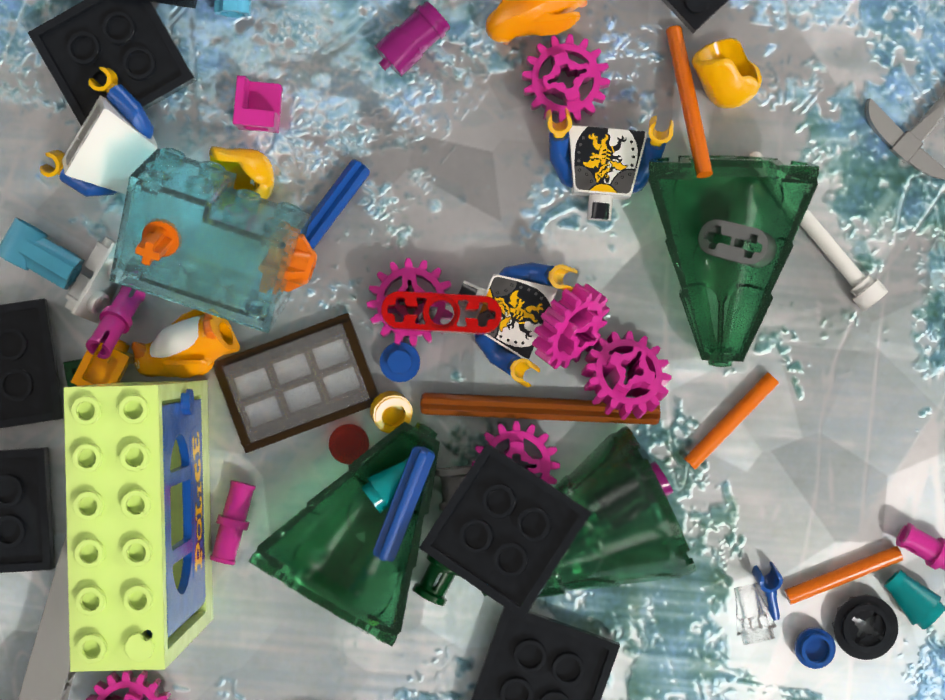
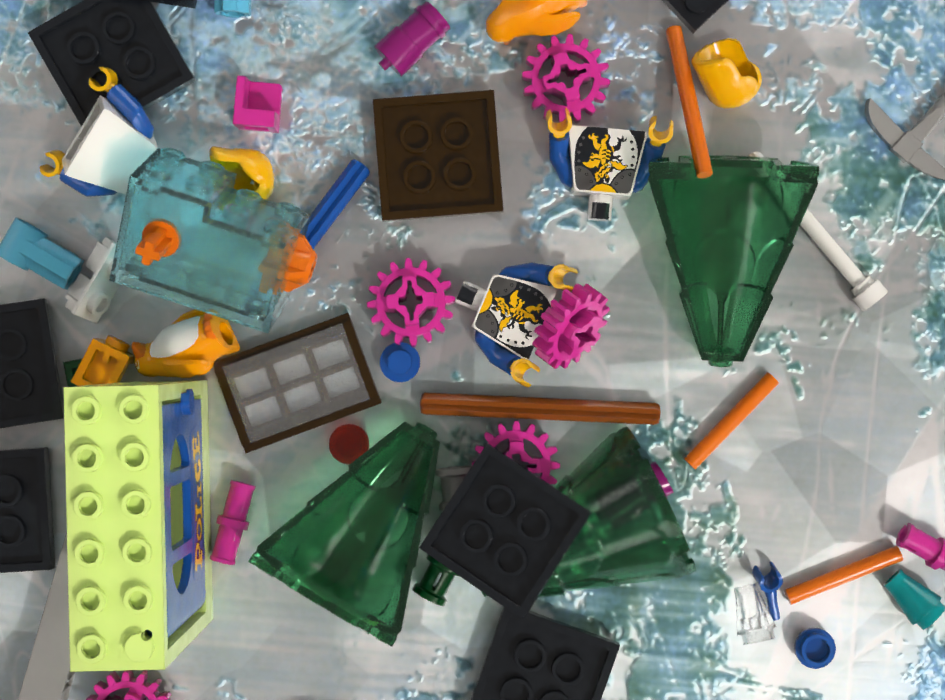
dark pink pin [86,282,146,359] -> none
teal cone [361,458,408,514] -> none
yellow tile [370,391,413,433] -> none
blue axle [373,446,435,562] -> none
red beam [381,291,502,335] -> none
dark pink gear [581,331,671,420] -> none
dark grey beam [698,219,777,268] -> none
black gear [832,594,898,660] -> none
none -> dark brown plate [373,90,503,222]

